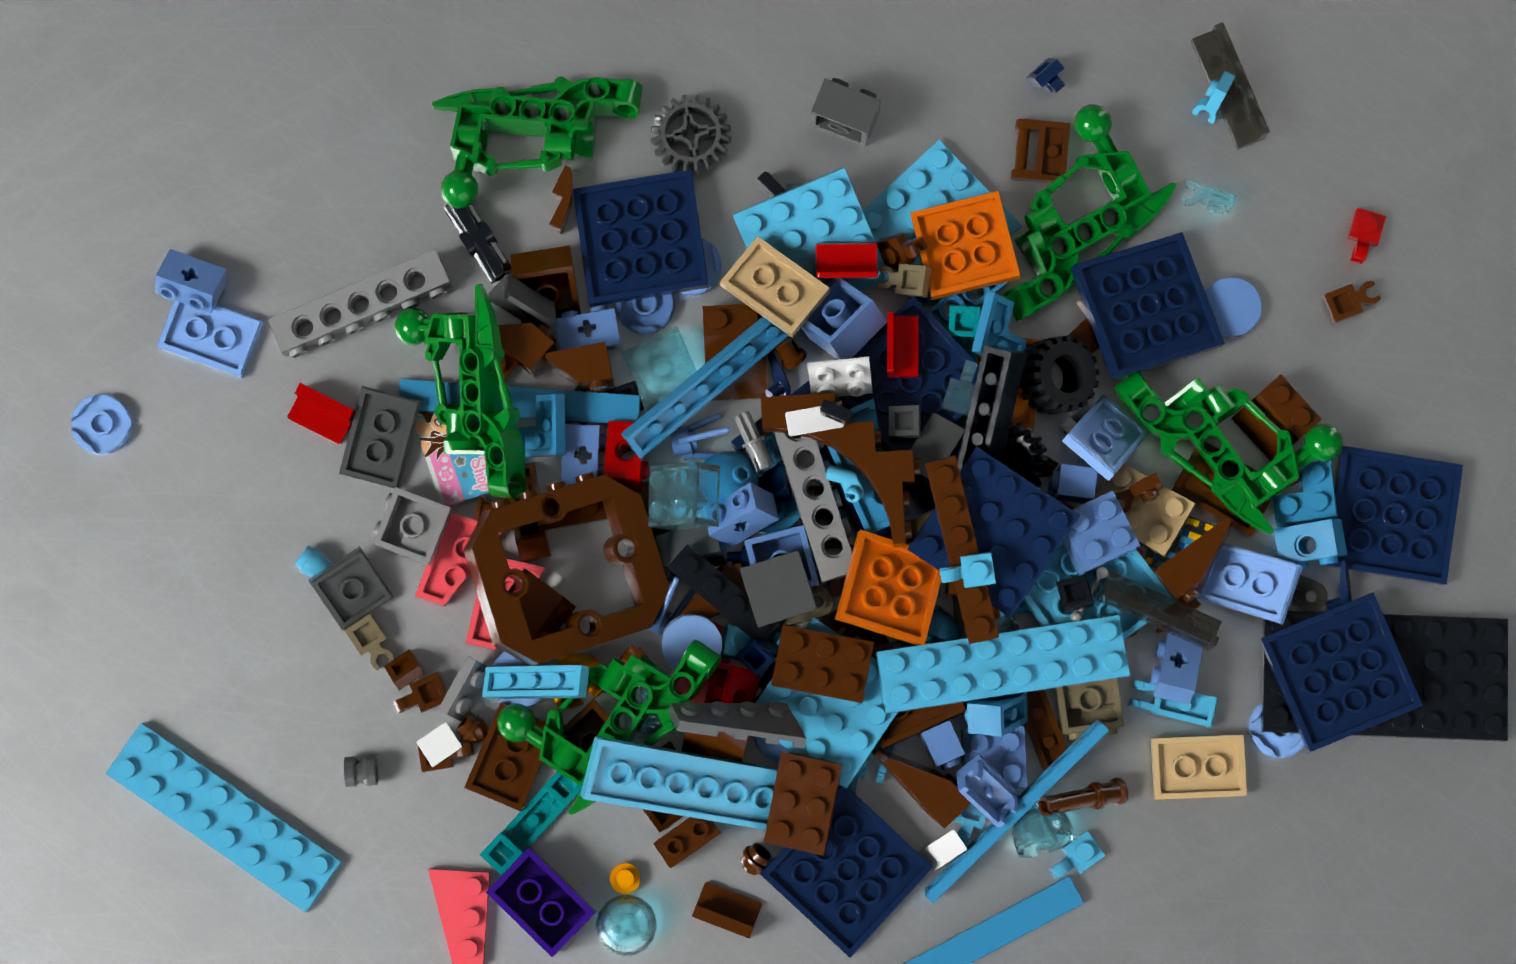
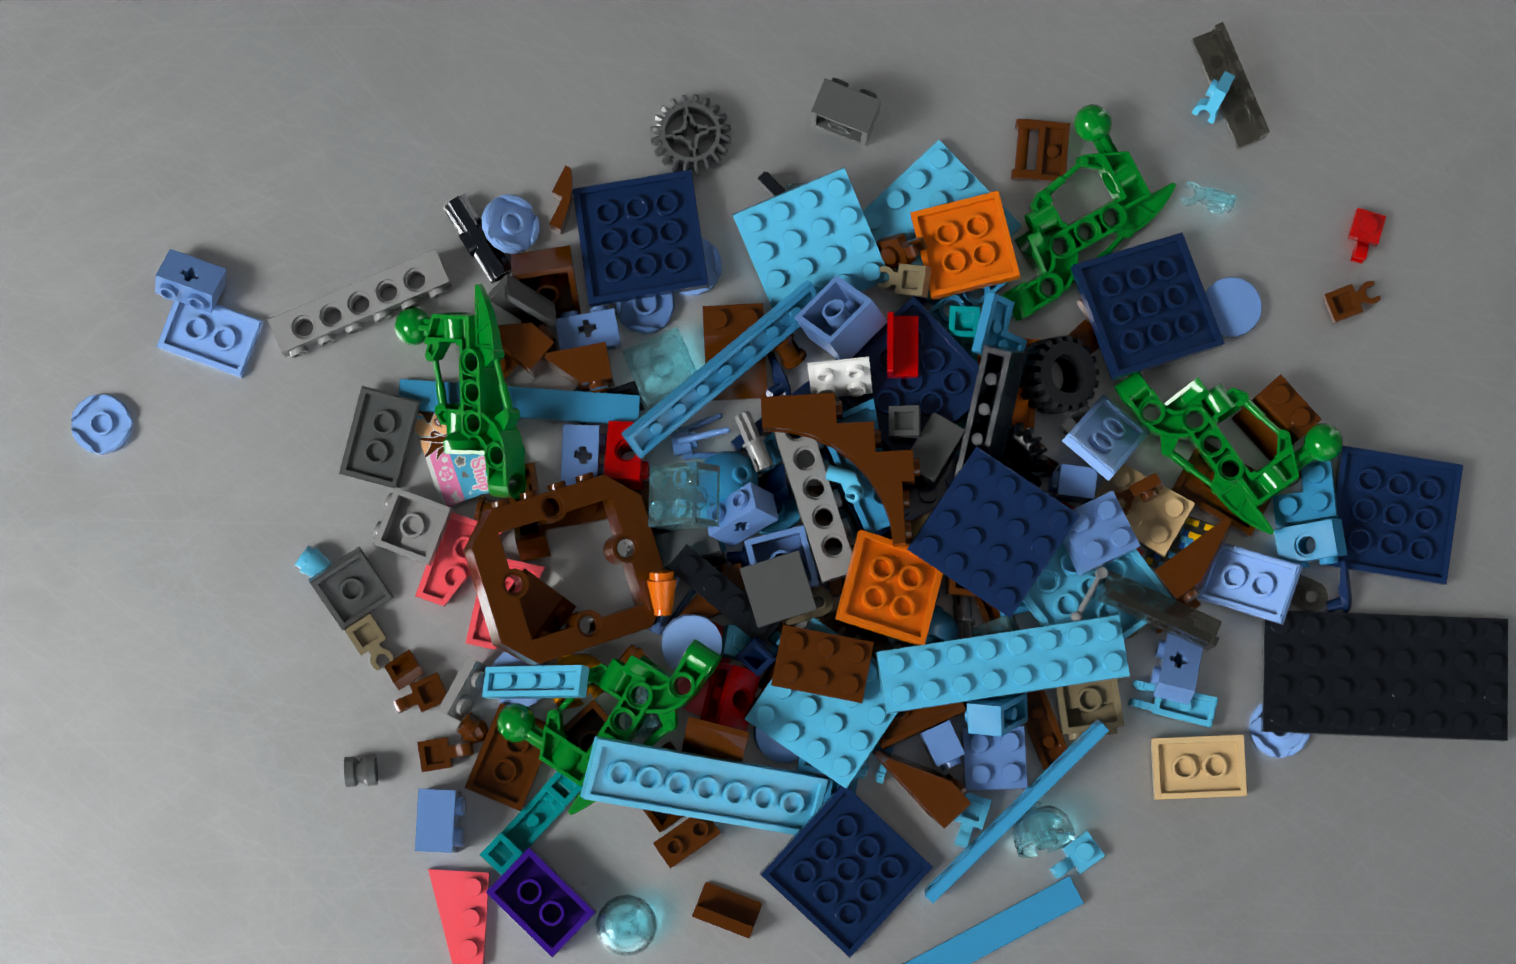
medium azure plate [106,723,342,913] -> none
red panel [287,383,355,445] -> none
white sticker [416,722,462,767] -> none
green piece [432,76,643,209] -> none
dark azure plate [518,393,566,458] -> none
light orange plate [610,863,641,894] -> none
dark grey wing [668,701,806,749] -> none
tan plate [720,236,830,338] -> none
reddish brown plate [740,843,772,875] -> none
reddish brown plate [764,750,843,856] -> none
white sticker [785,403,844,436] -> none
red panel [816,242,878,278] -> none
black tile [820,399,853,426] -> none
white sticker [918,830,967,875] -> none
reddish brown plate [925,455,999,644] -> none
medium azure plate [939,551,996,588] -> none
clear light blue plate [942,360,978,416] -> none
medium blue hinge [956,755,1020,829] -> none
dark blue tile [1026,58,1065,93] -> none
reddish brown pin [1038,777,1128,816] -> none
black tile [1056,574,1094,613] -> none
dark blue plate [1259,593,1423,753] -> none
none -> medium blue brick [415,789,466,853]
none -> light blue tile [482,194,540,254]
none -> orange cone [646,570,677,616]

